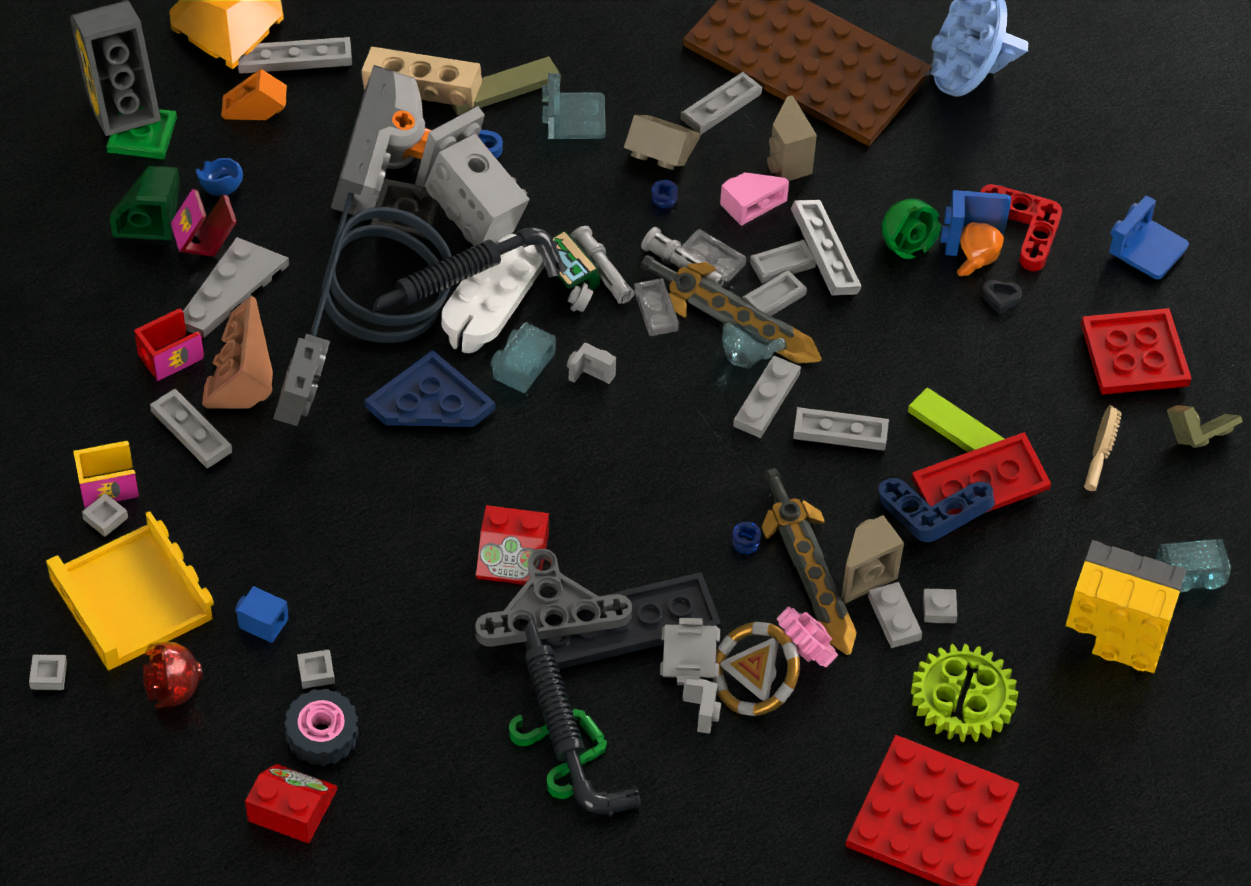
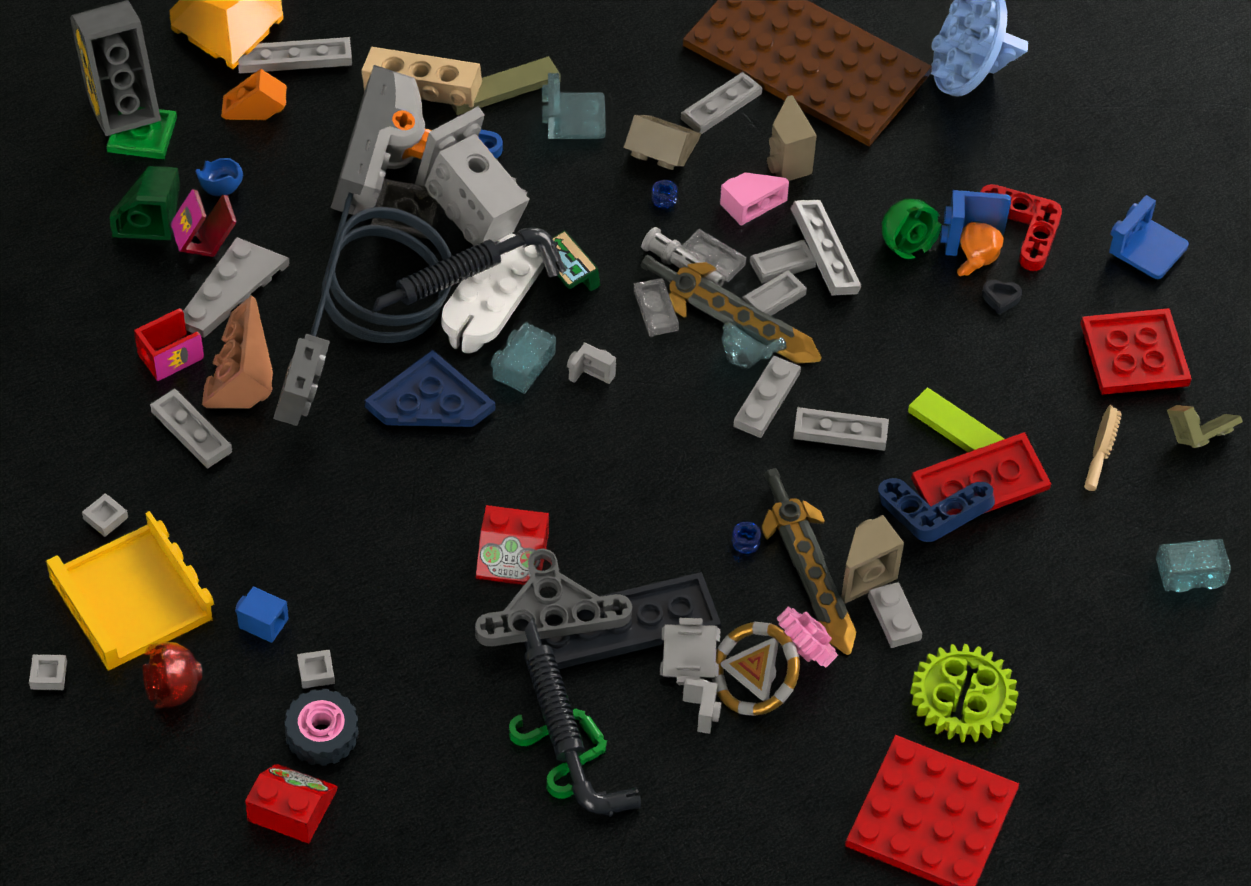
yellow piece [73,441,139,508] -> none
light grey plate [568,283,593,312] -> none
light grey pin [570,226,634,304] -> none
light grey plate [923,589,957,623] -> none
yellow piece [1066,540,1187,673] -> none

